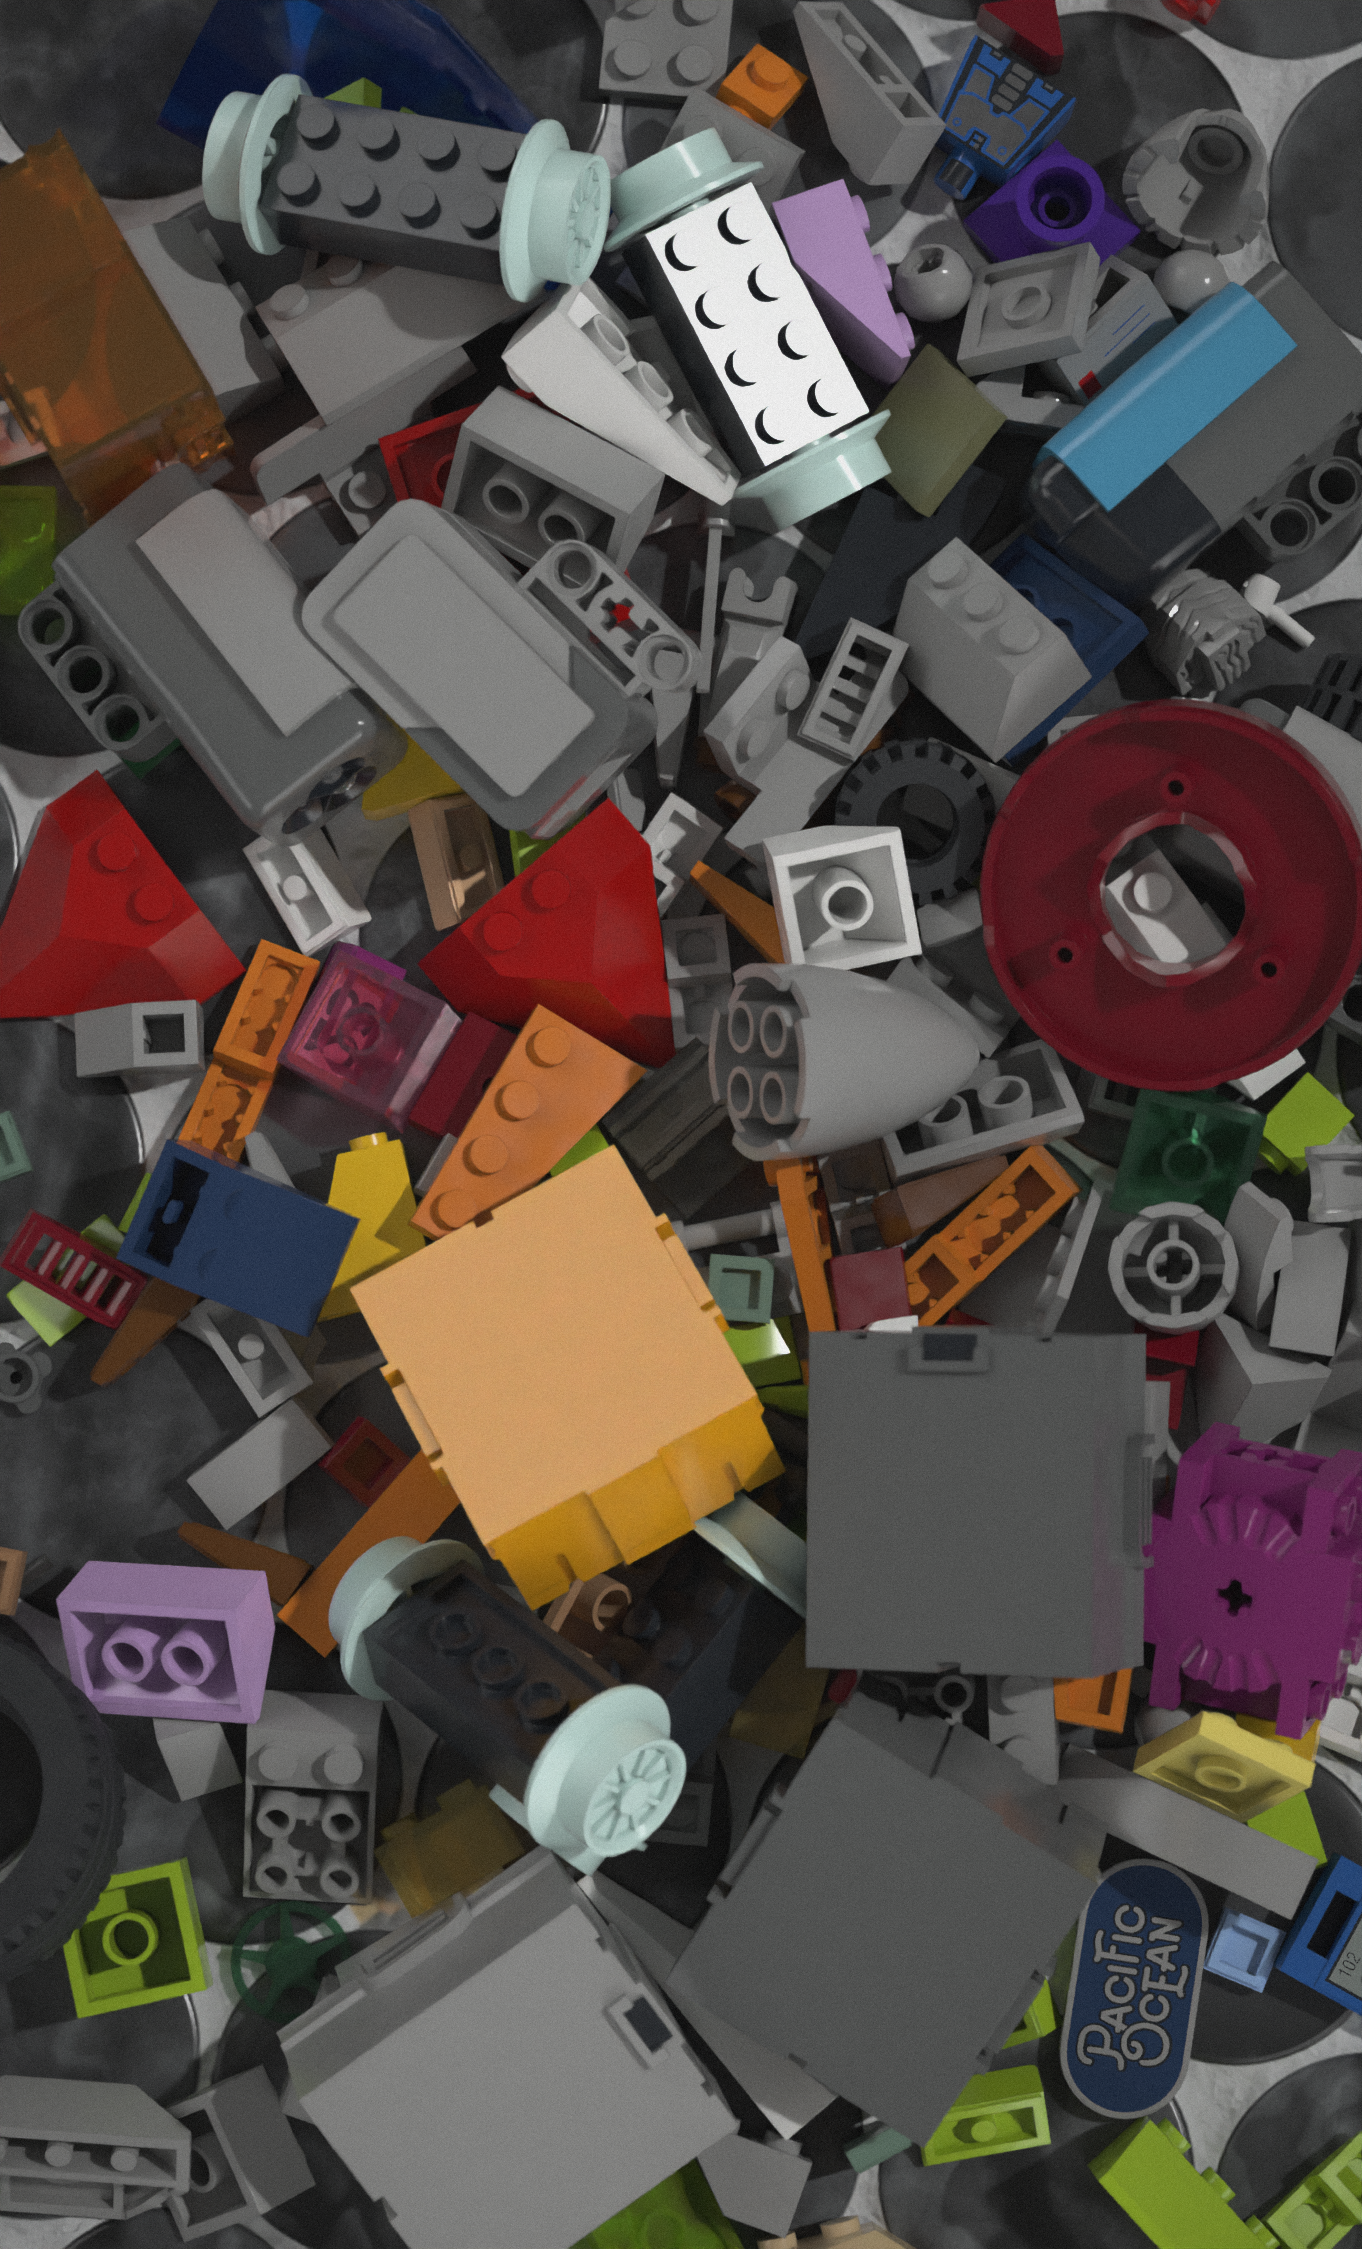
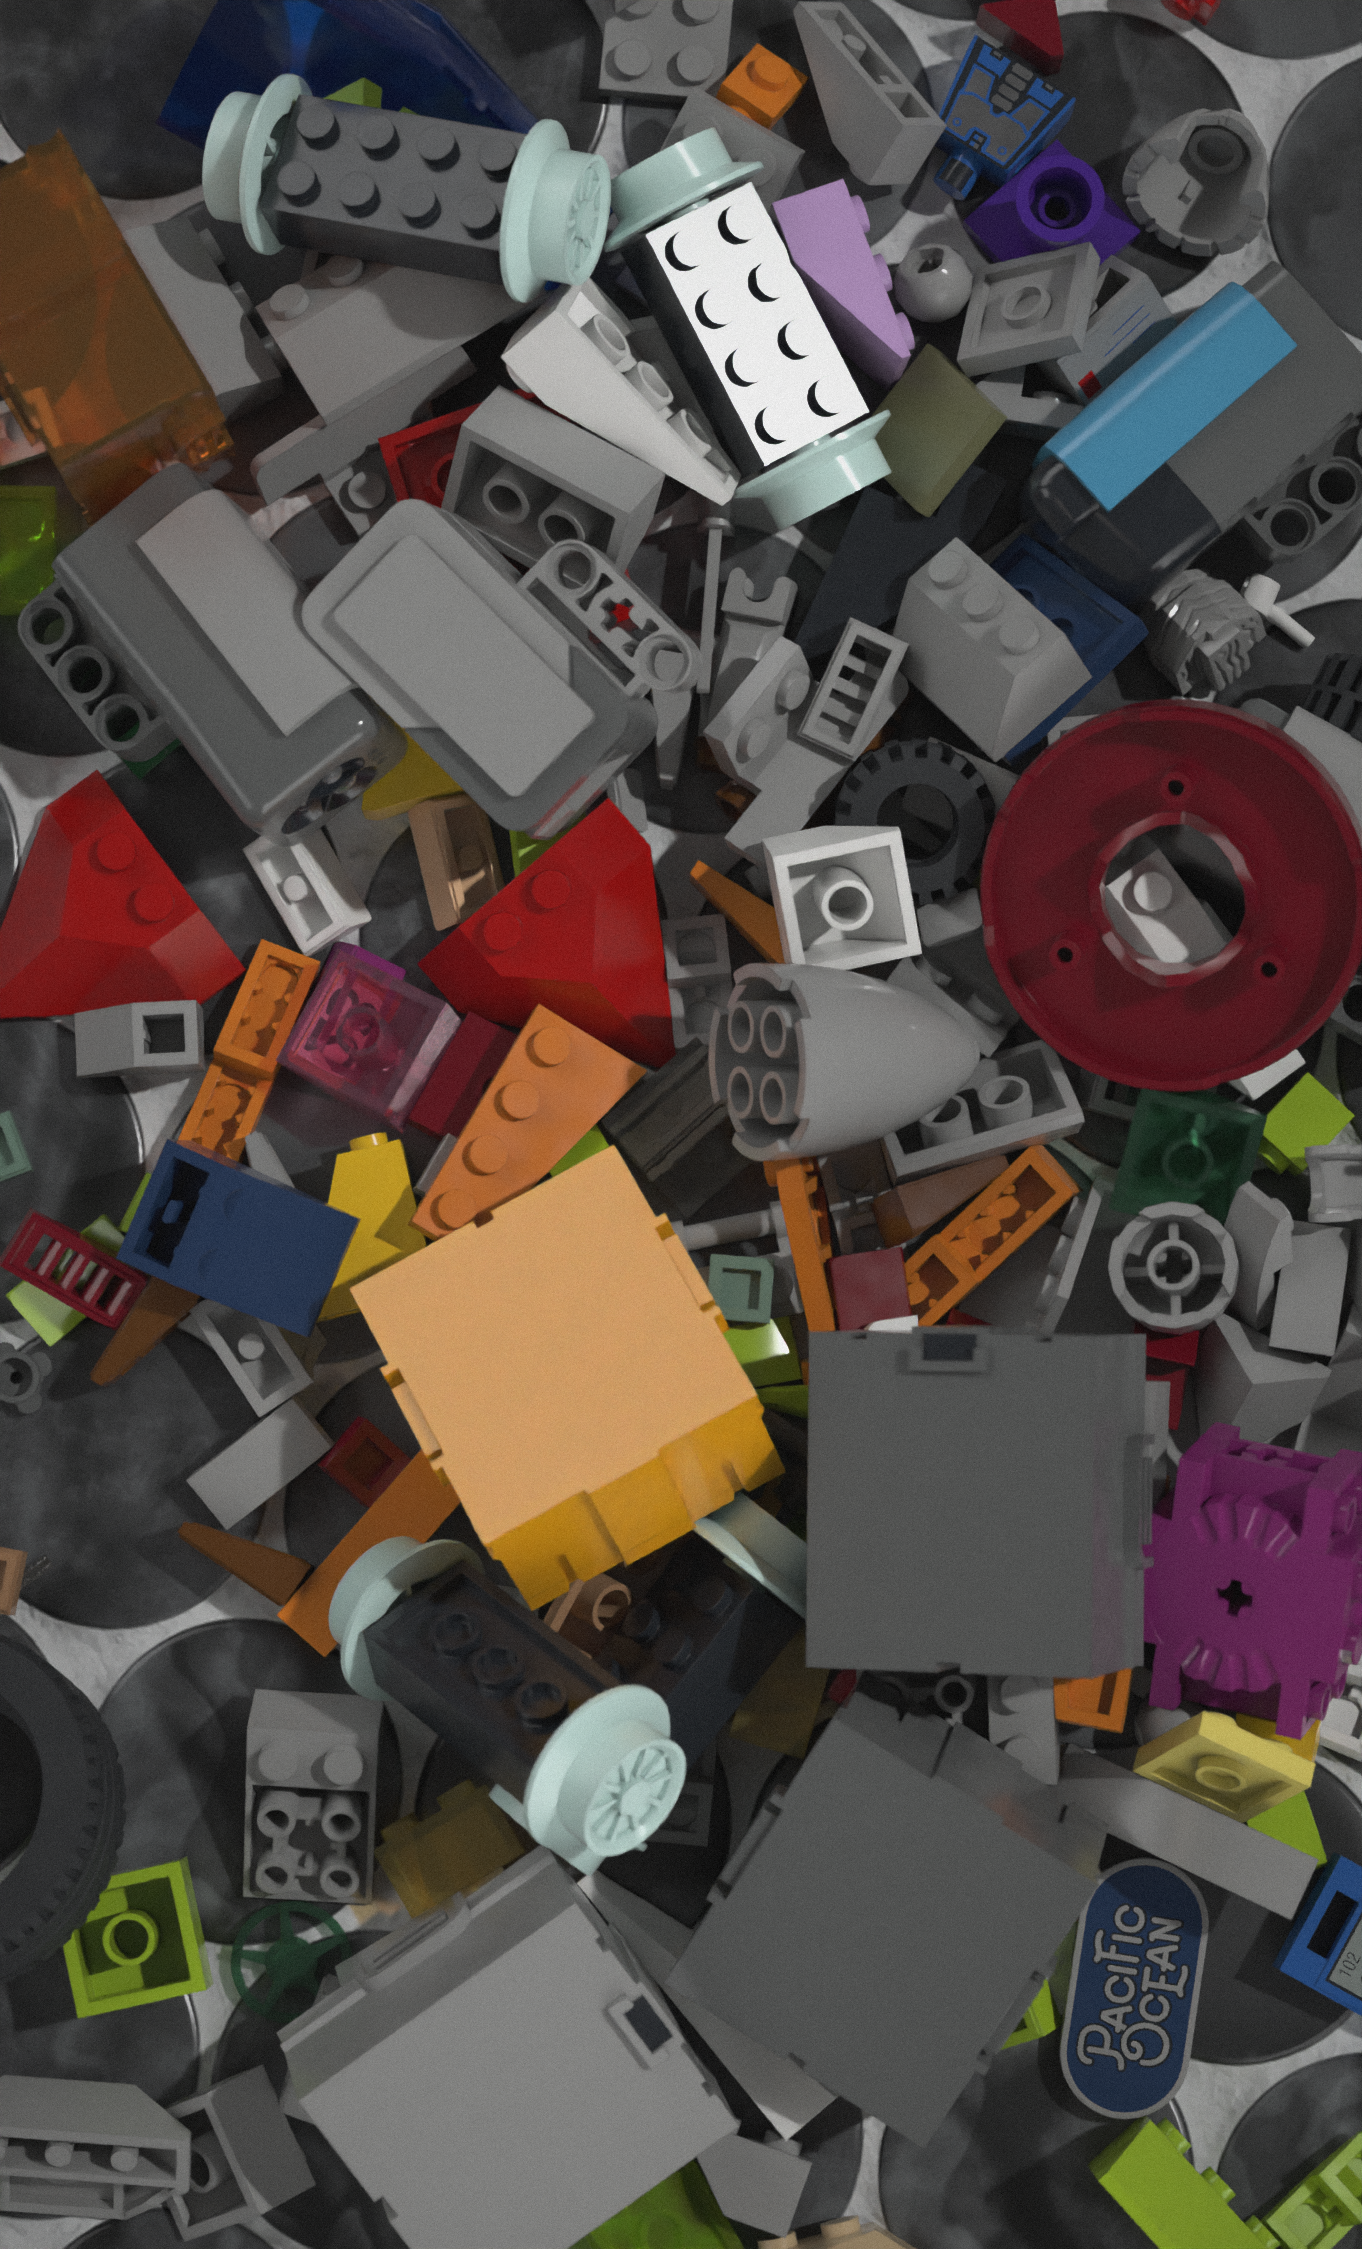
lavender slope [56,1561,275,1724] -> none
light grey slope [152,1717,245,1801] -> none
white slope [642,791,726,921] -> none
sand green tile [843,2123,913,2174] -> none
lime slope [920,2065,1051,2167] -> none
light grey piece [1153,249,1230,323] -> none
light blue tile [1203,1906,1286,1993] -> none

